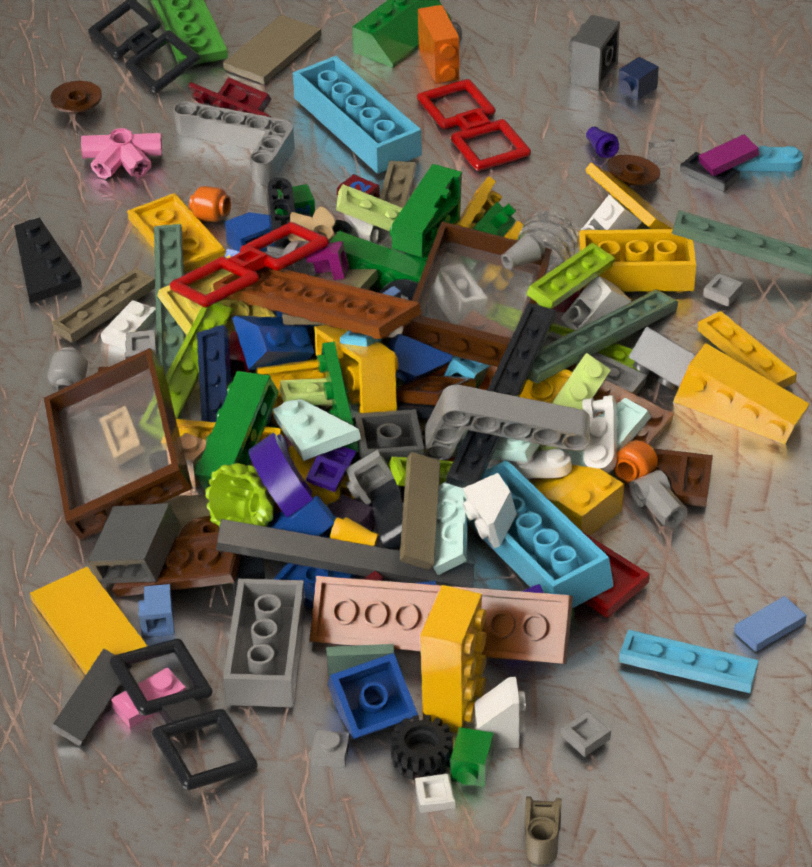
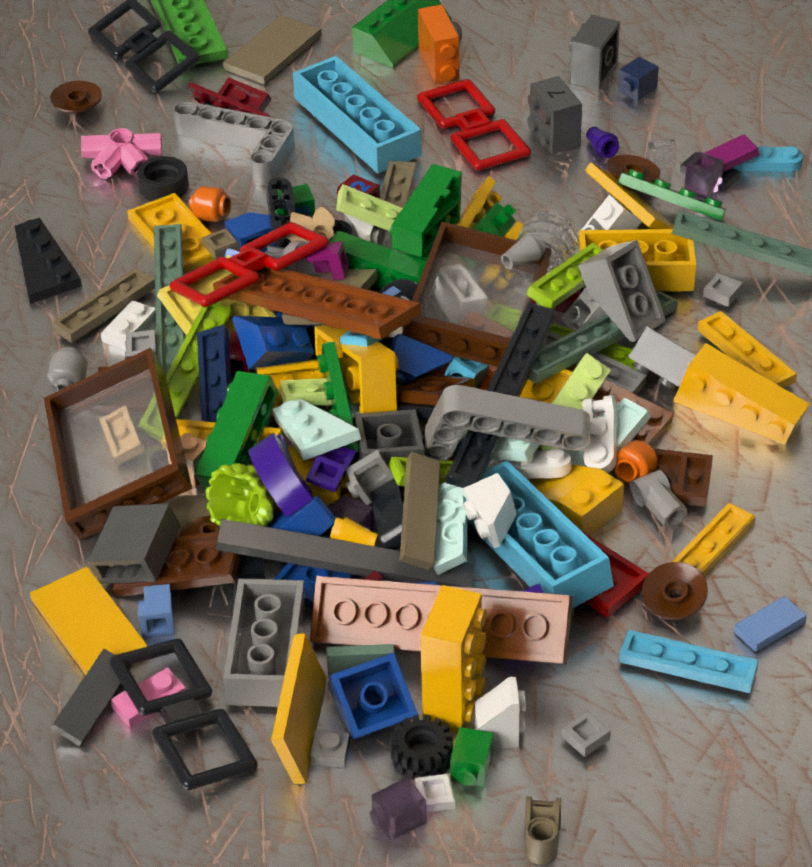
none -> black tyre [137,156,189,201]
none -> dark tan tile [202,228,240,259]
none -> yellow tile [271,633,327,784]
none -> clear purple brick [369,777,427,841]
none -> dark grey brick [527,76,582,155]
none -> light grey slope [578,240,666,342]
none -> plate [618,169,727,221]
none -> reddish brown dish [642,562,708,620]
none -> yellow tile [672,503,756,577]
none -> clear purple brick [684,152,723,199]

